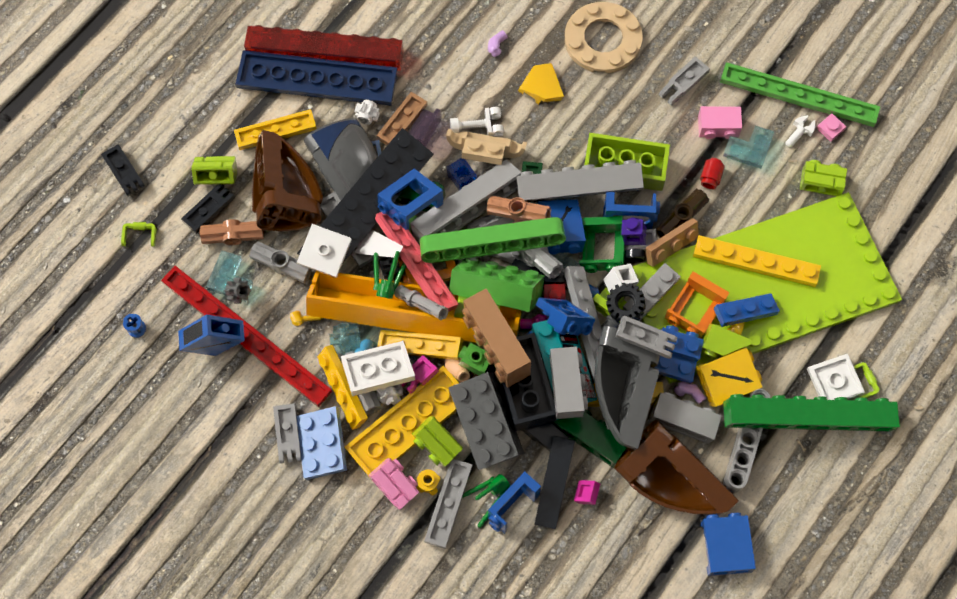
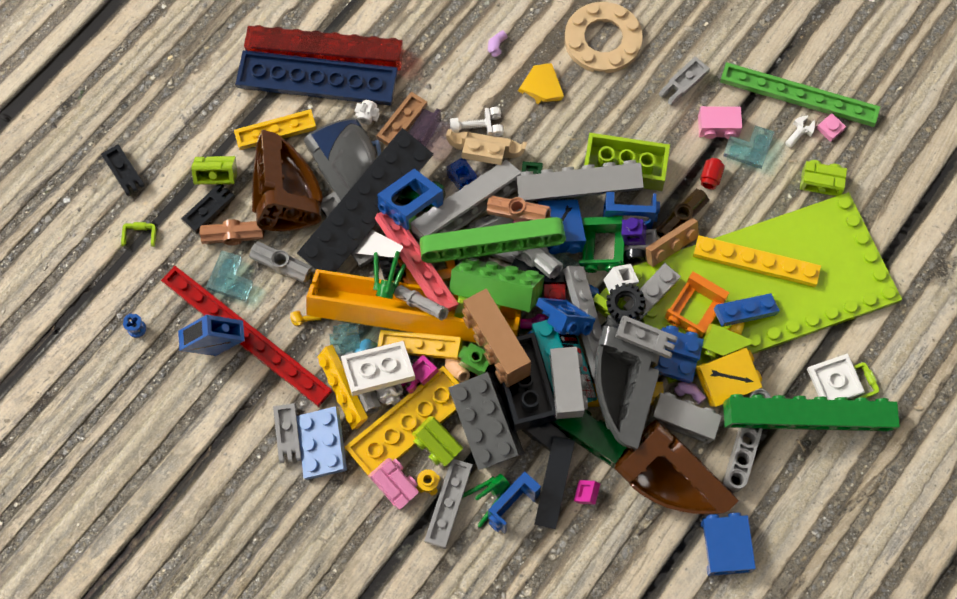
dark grey gear [224,277,251,304] -> none
white plate [297,224,352,278] -> none

